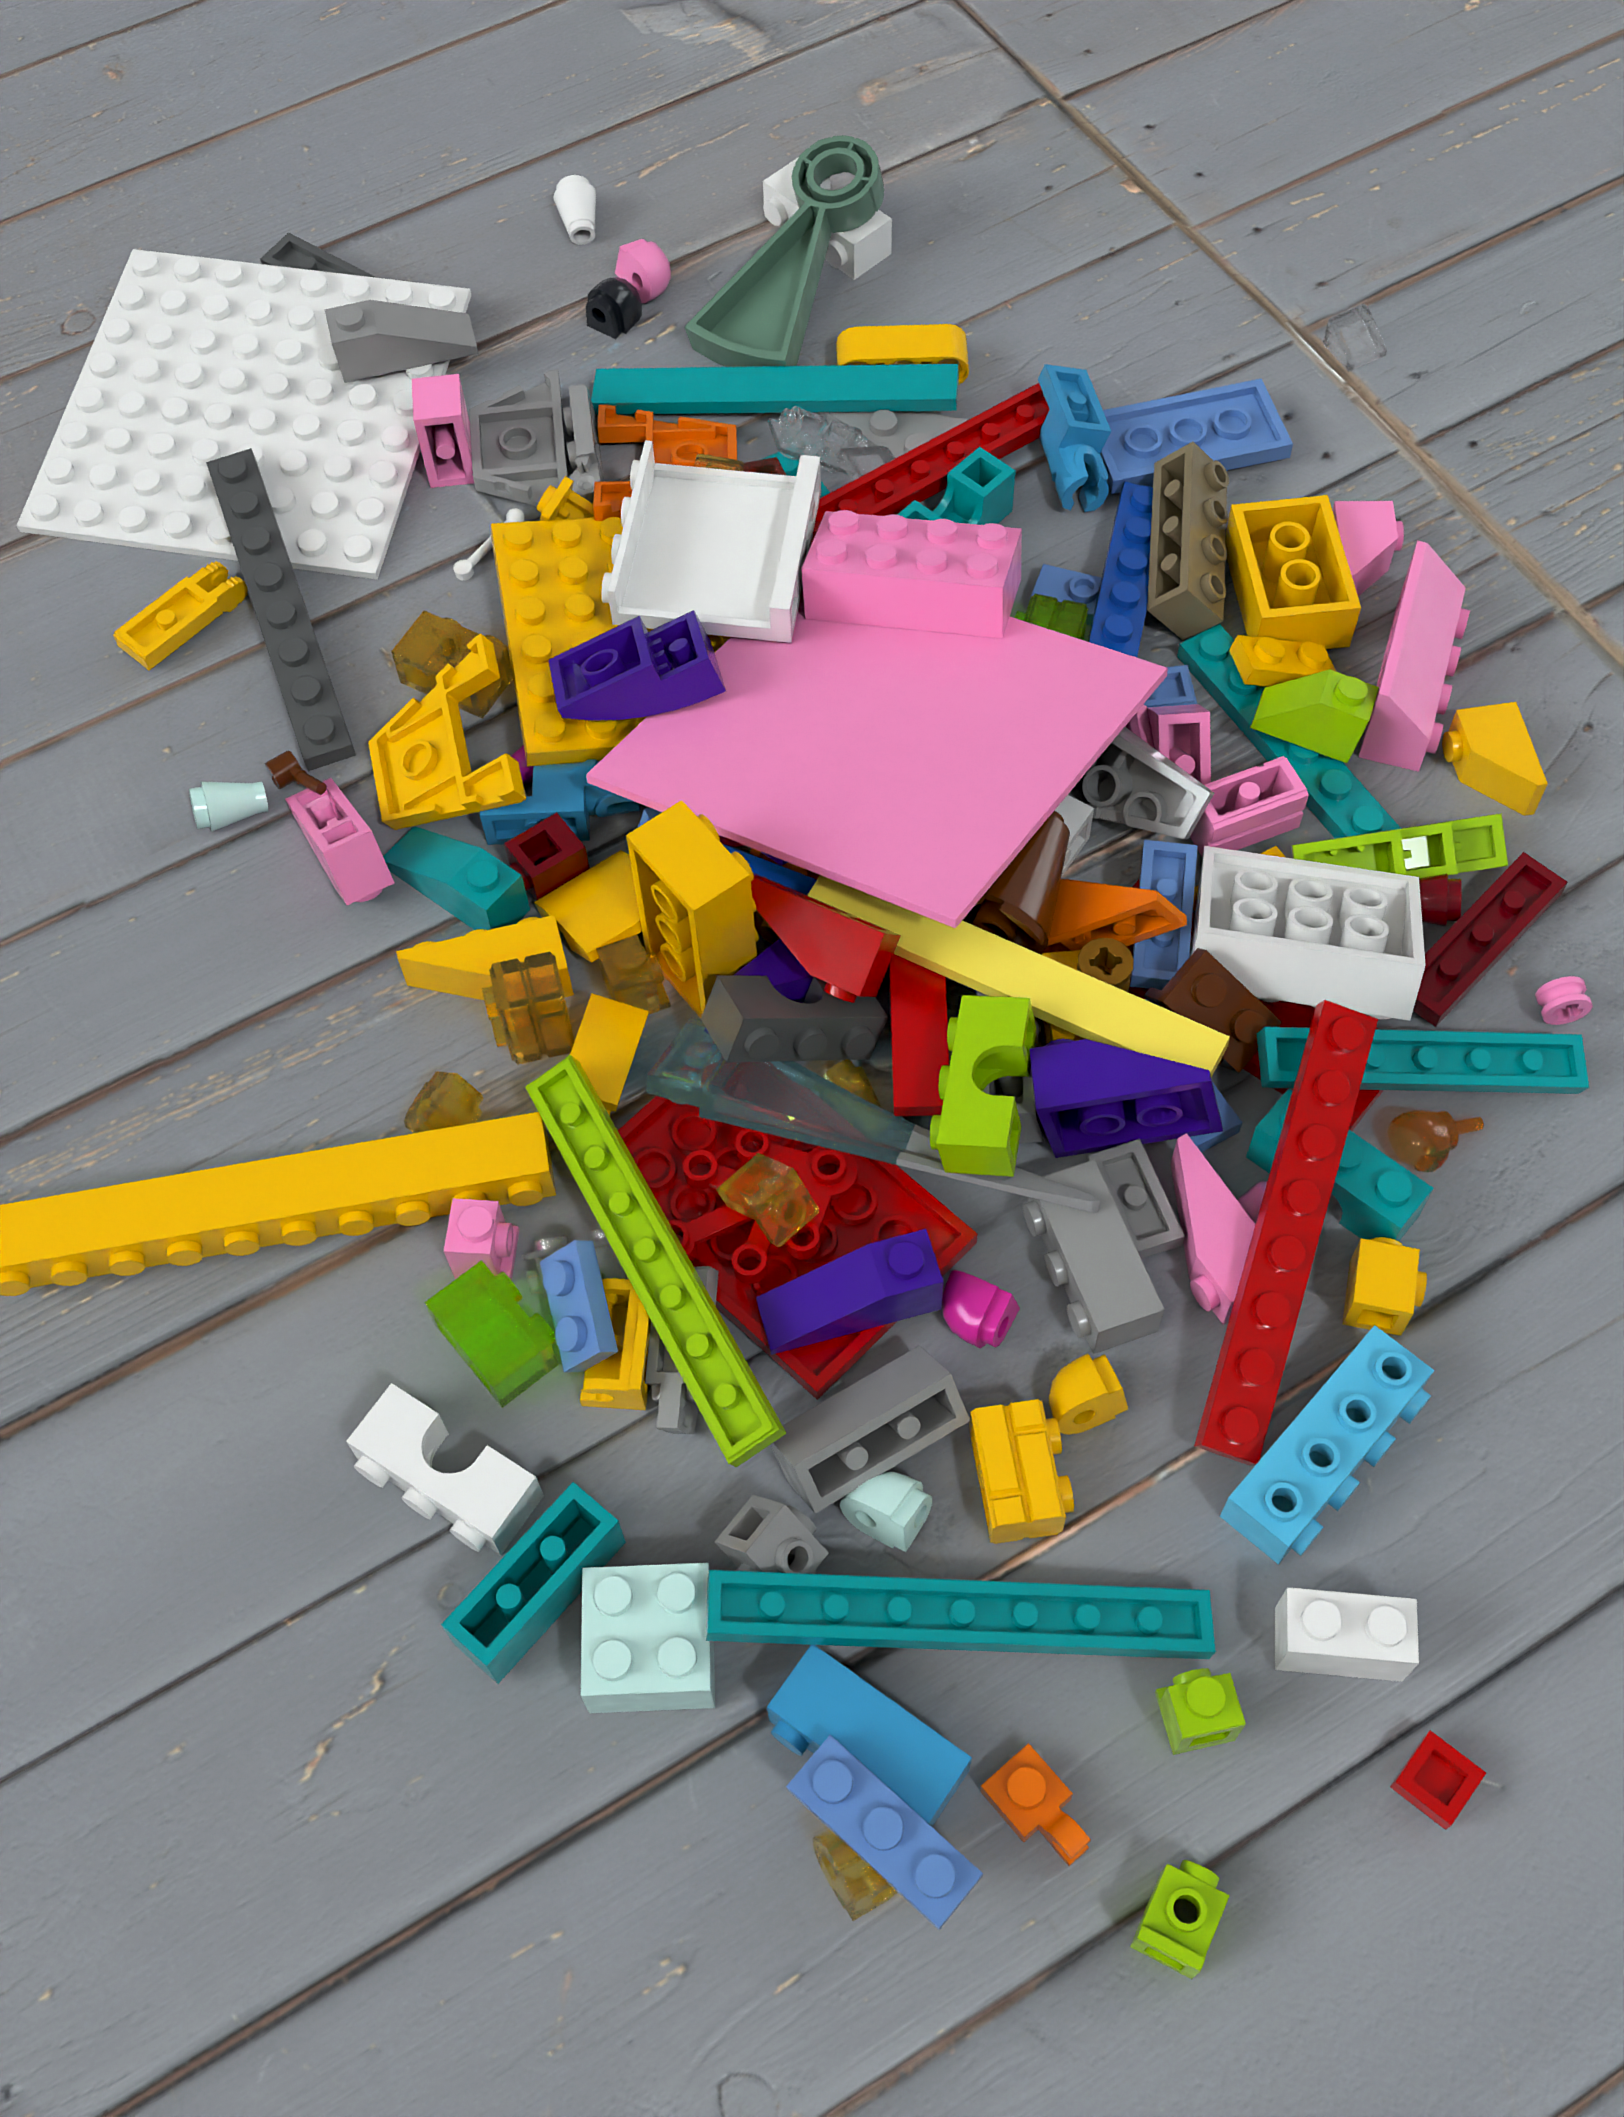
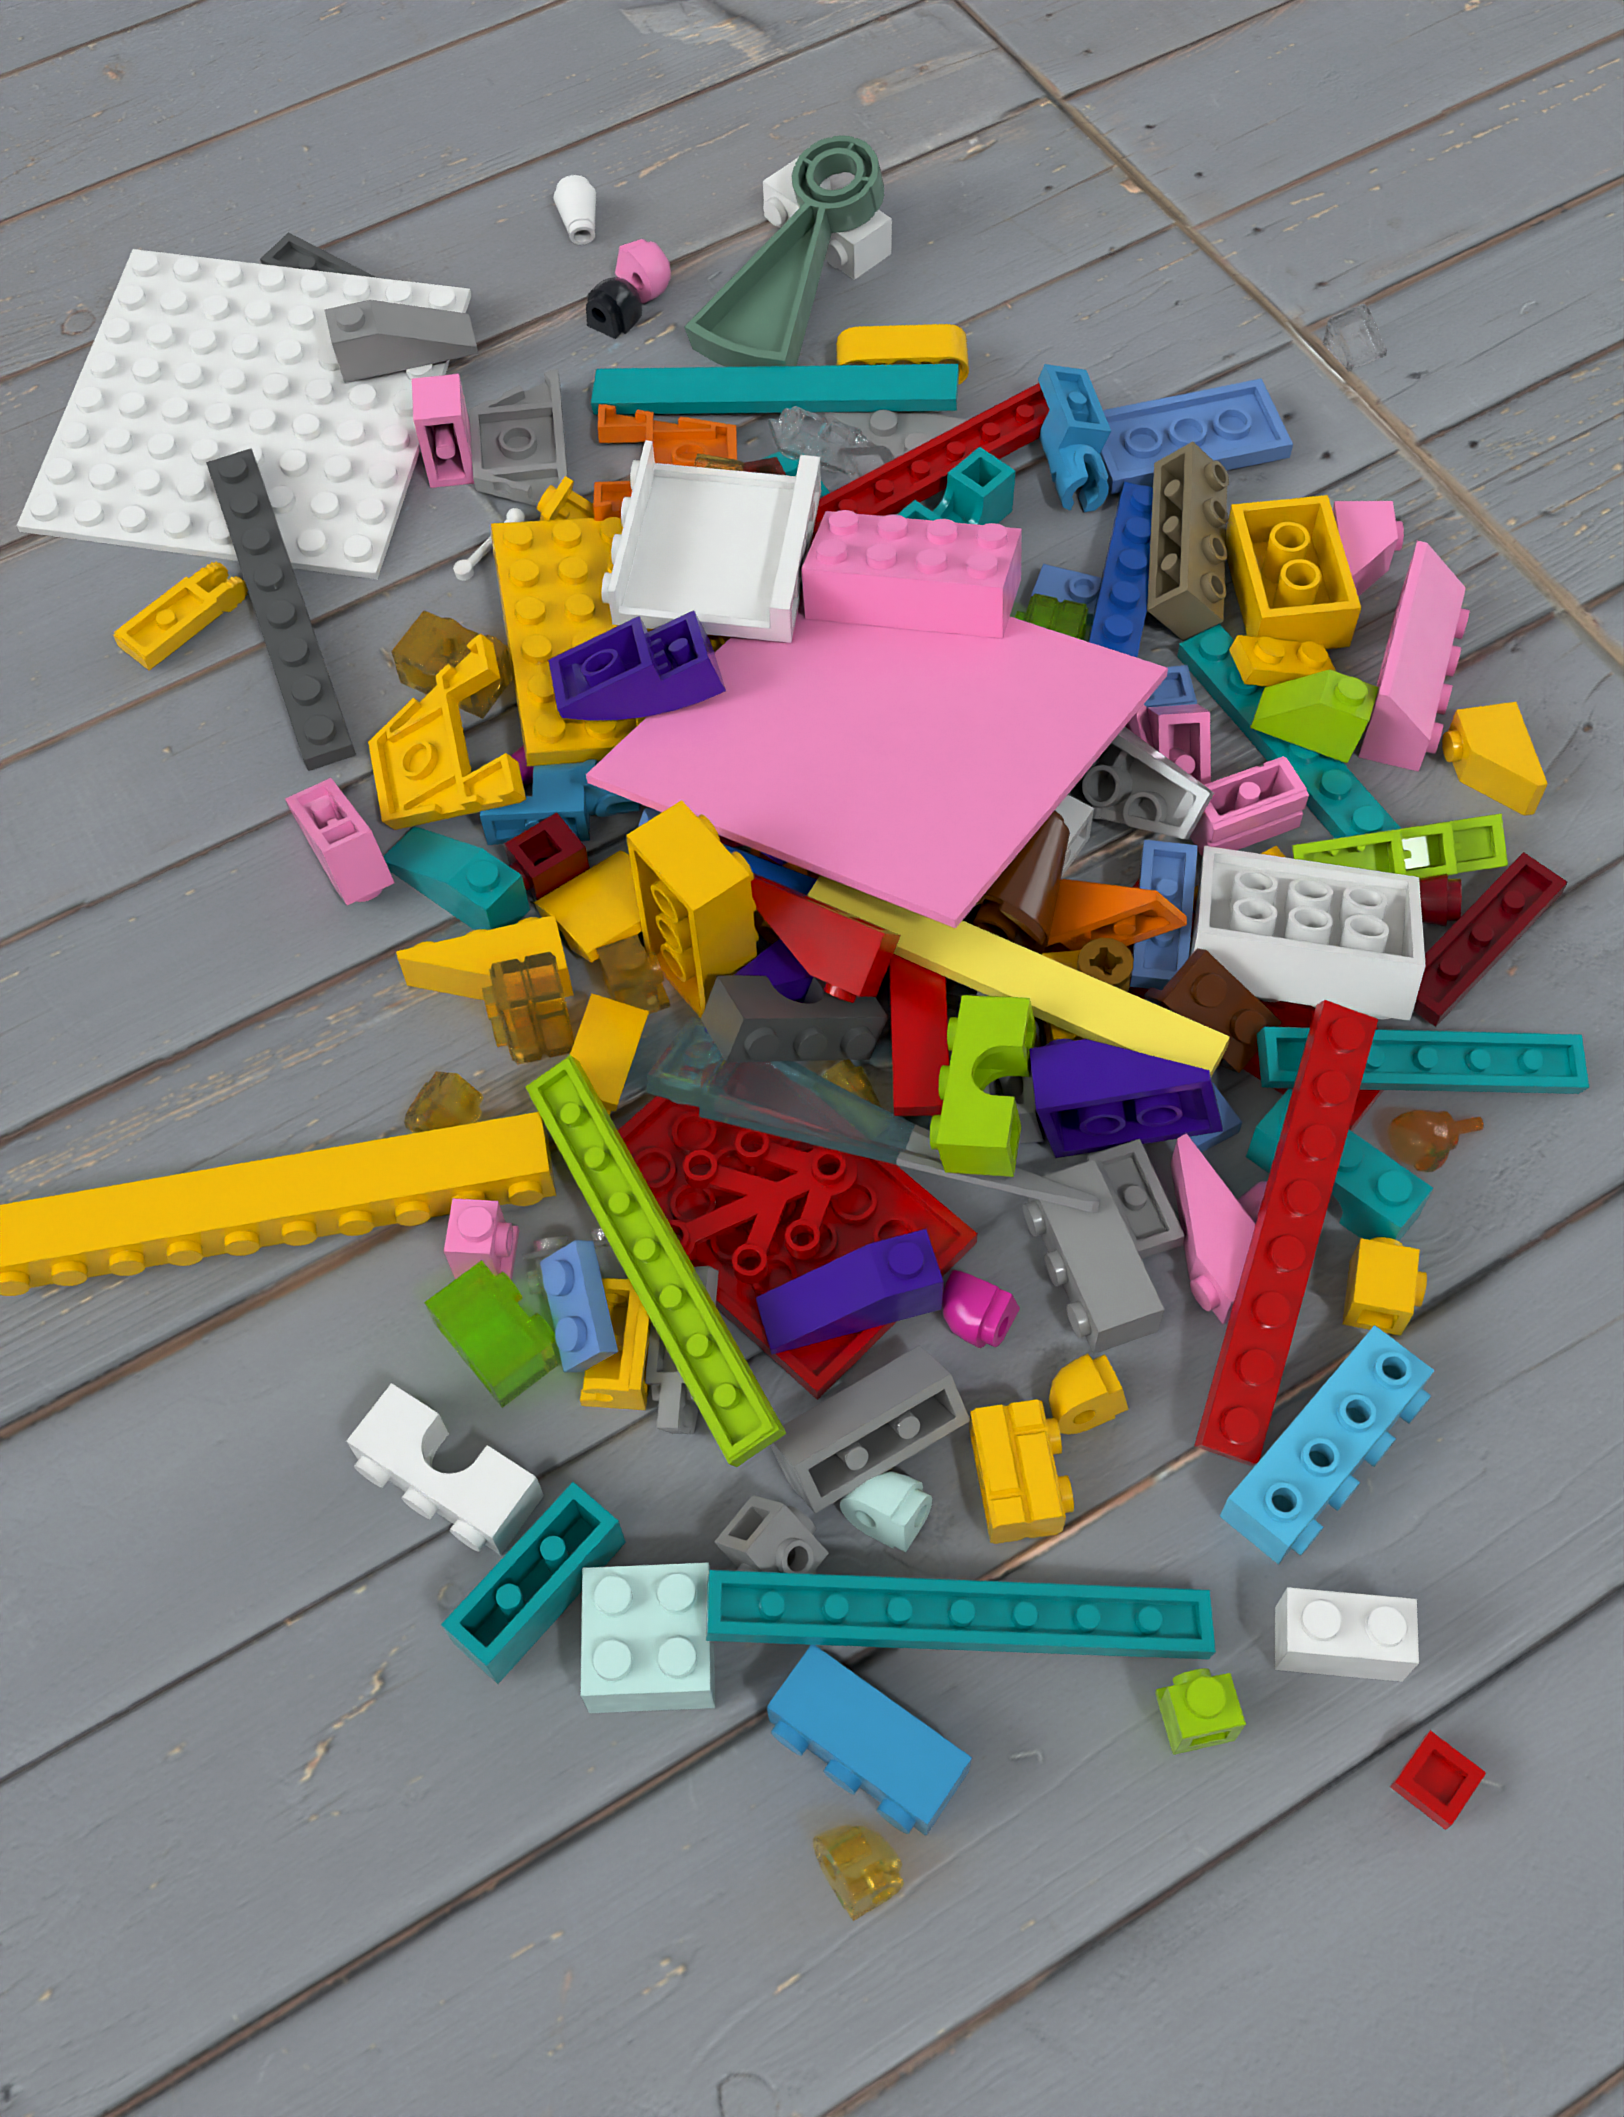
light aqua cone [189,781,268,832] -> none
reddish brown hand [264,751,327,795] -> none
light grey hinge [563,384,604,503] -> none
clear yellow bracket [716,1153,819,1247] -> none
medium blue plate [786,1735,983,1930] -> none
orange plate [980,1743,1091,1866] -> none
lime brick [1130,1860,1230,1979] -> none
bright pink bush [1535,976,1593,1025] -> none

